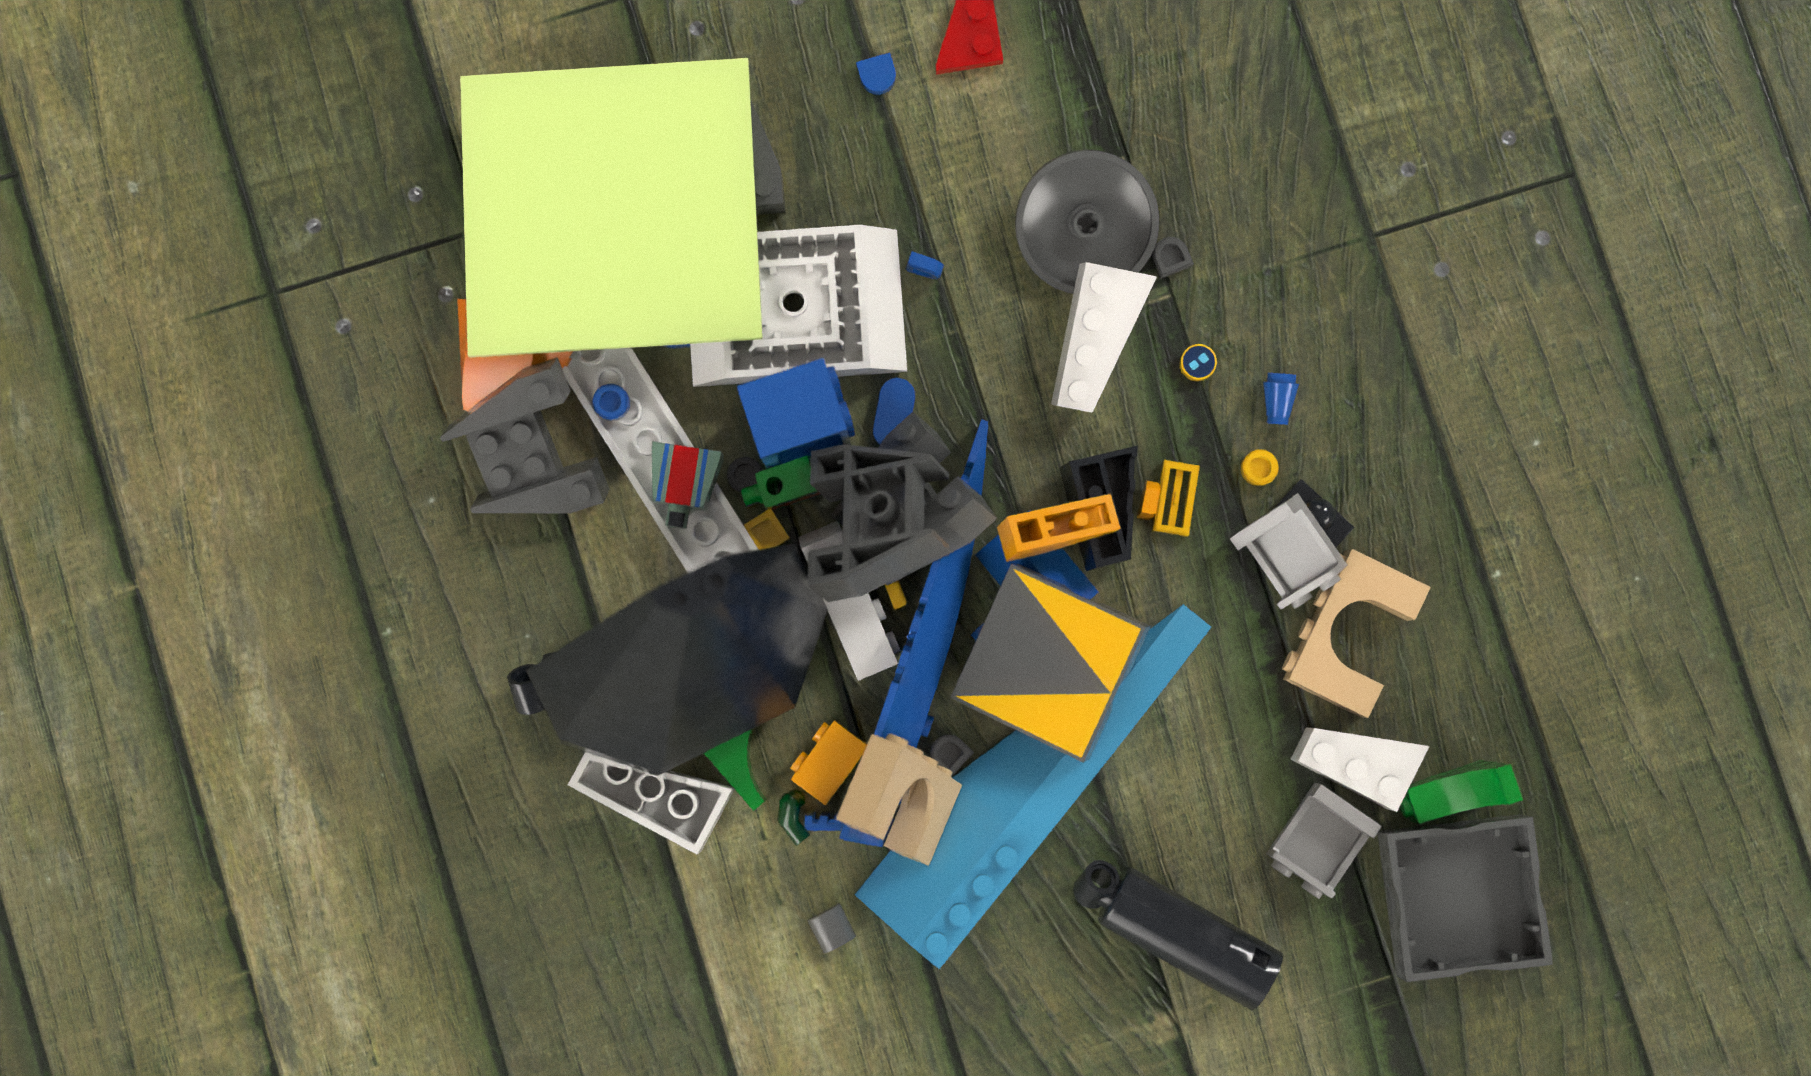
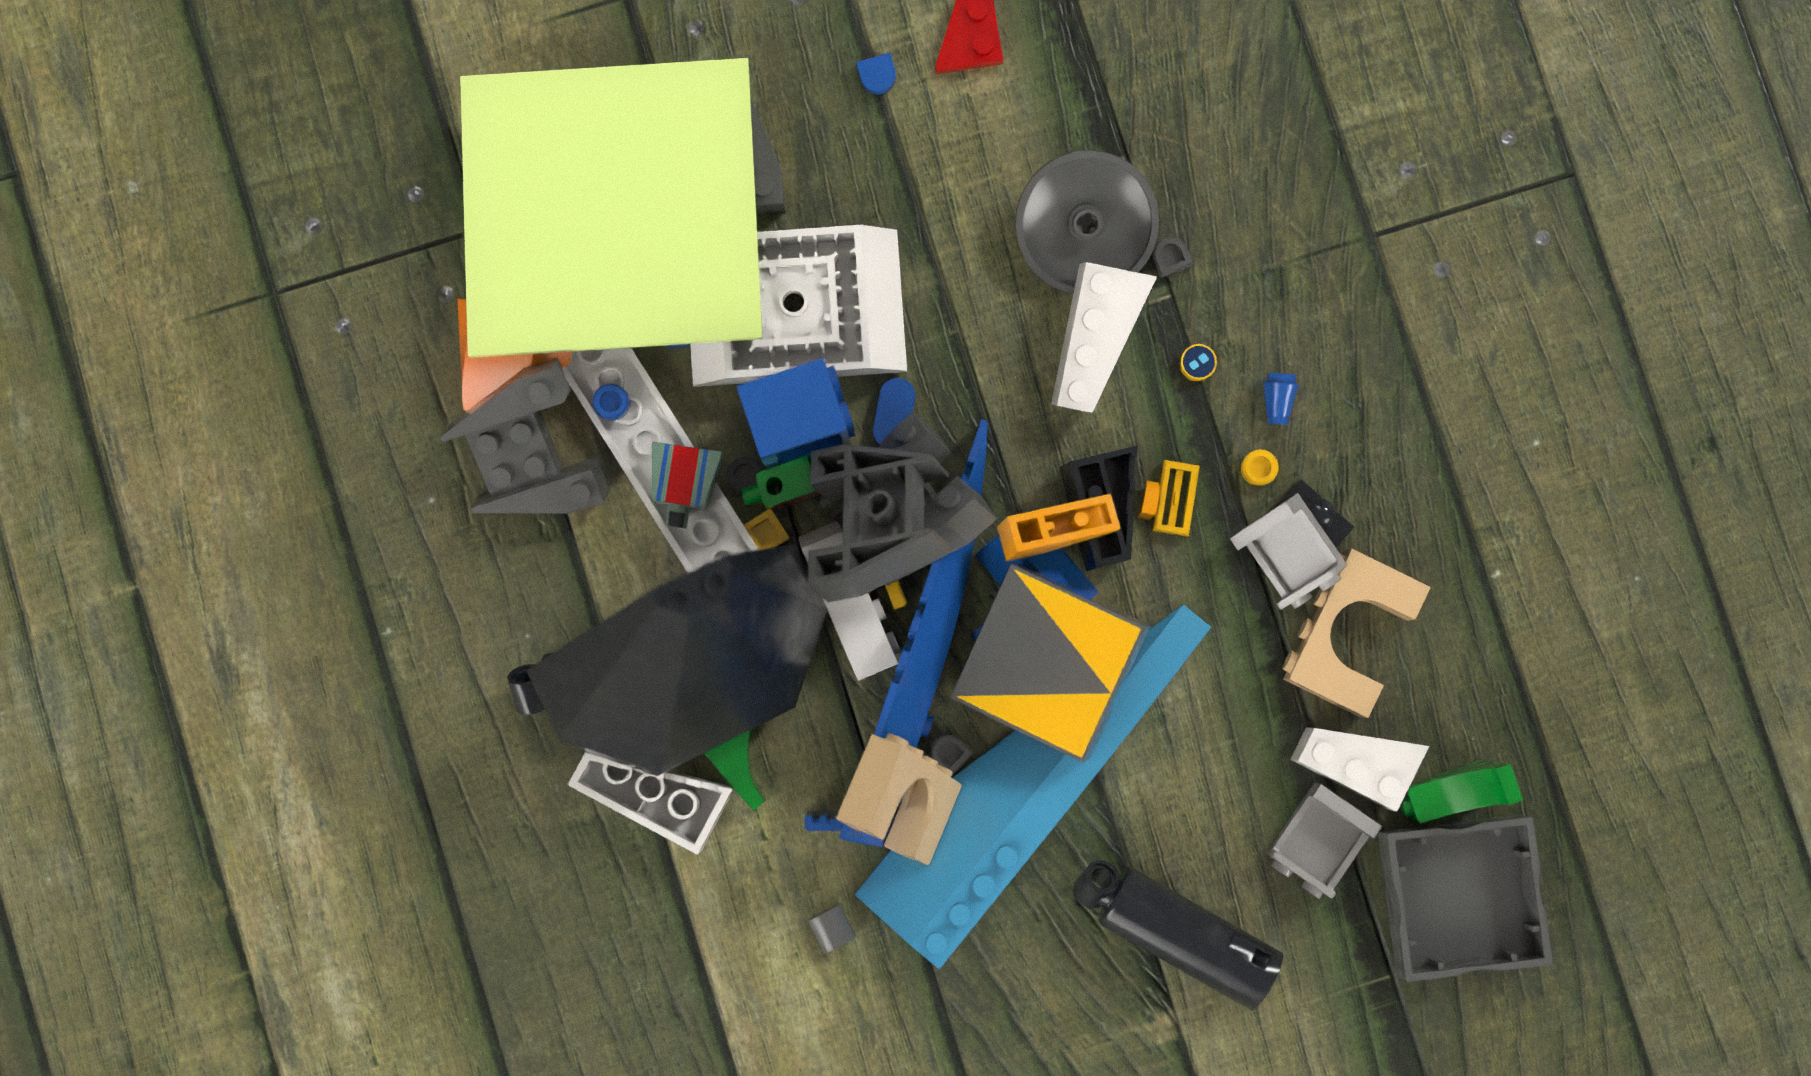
dark green arm [777,789,810,846] -> none
light orange brick [790,720,867,806] -> none
blue tile [905,252,944,279] -> none

